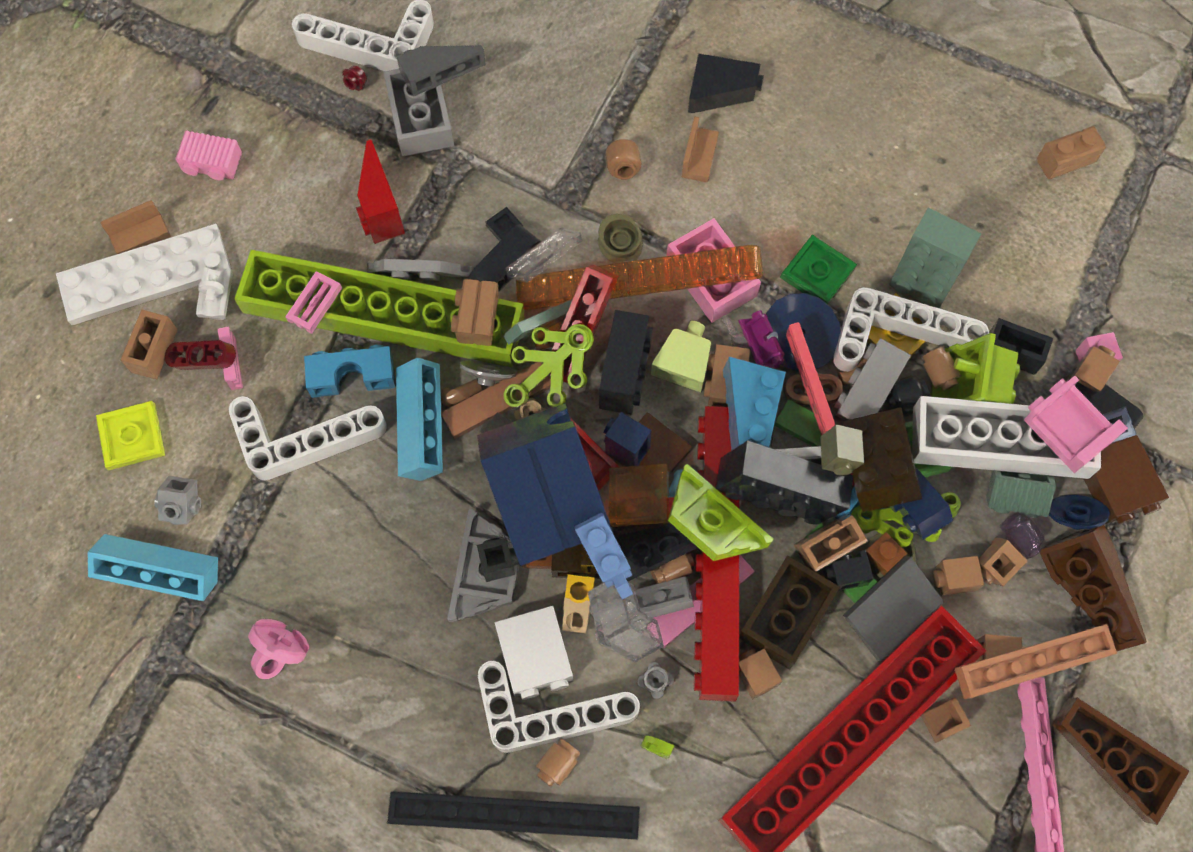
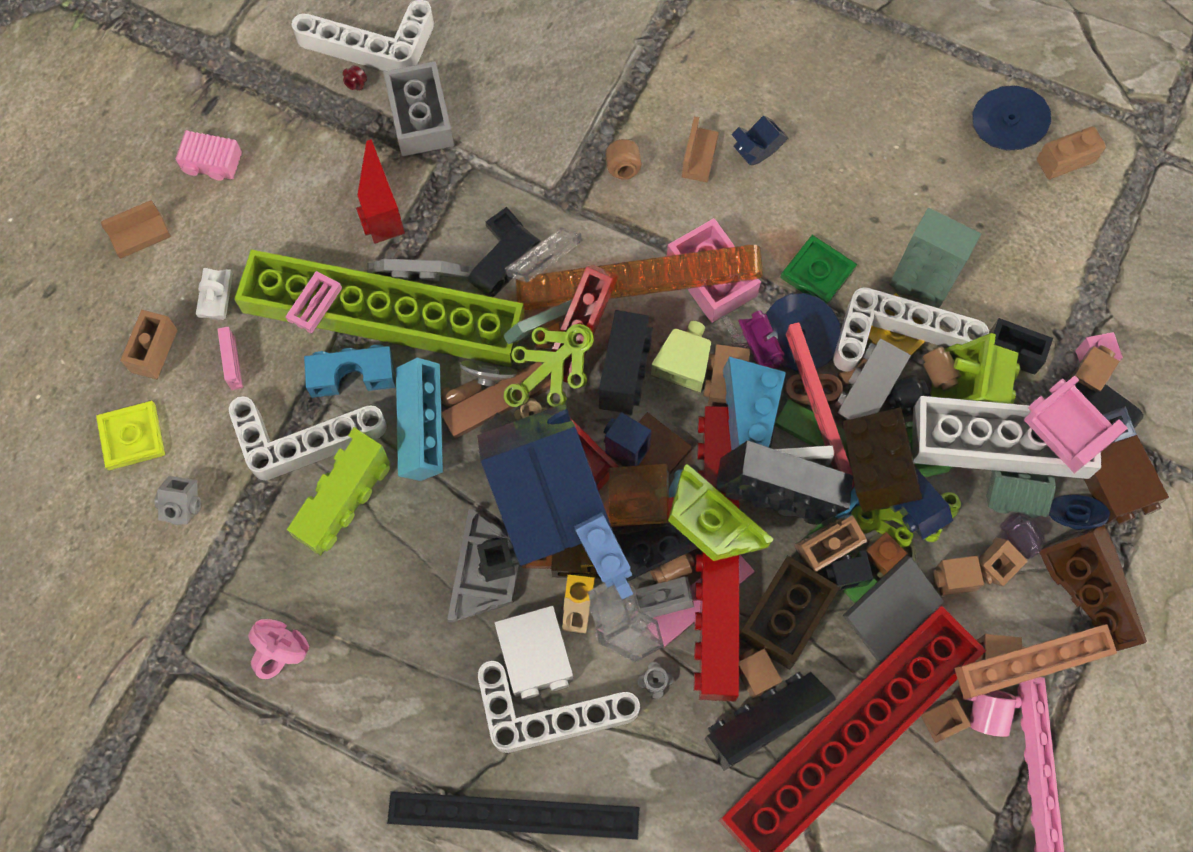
white plate [56,224,232,325] -> none
medium azure brick [88,534,218,601] -> none
dark red beam [165,340,236,370] -> none
dark grey slope [396,45,486,97] -> none
medium nougat brick [451,279,499,346] -> none
medium nougat brick [536,738,580,787] -> none
olive piece [598,214,643,265] -> none
lime tile [641,735,674,760] -> none
black slope [688,53,764,113] -> none
olive brick [820,424,864,475] -> none
reddish brown wedge [1052,697,1190,825] -> none
none -> lime wedge [287,427,391,556]
none -> black slope [705,672,836,771]
none -> dark blue brick [731,115,789,165]
none -> bright pink piece [962,690,1021,737]
none -> dark blue piece [972,86,1051,150]

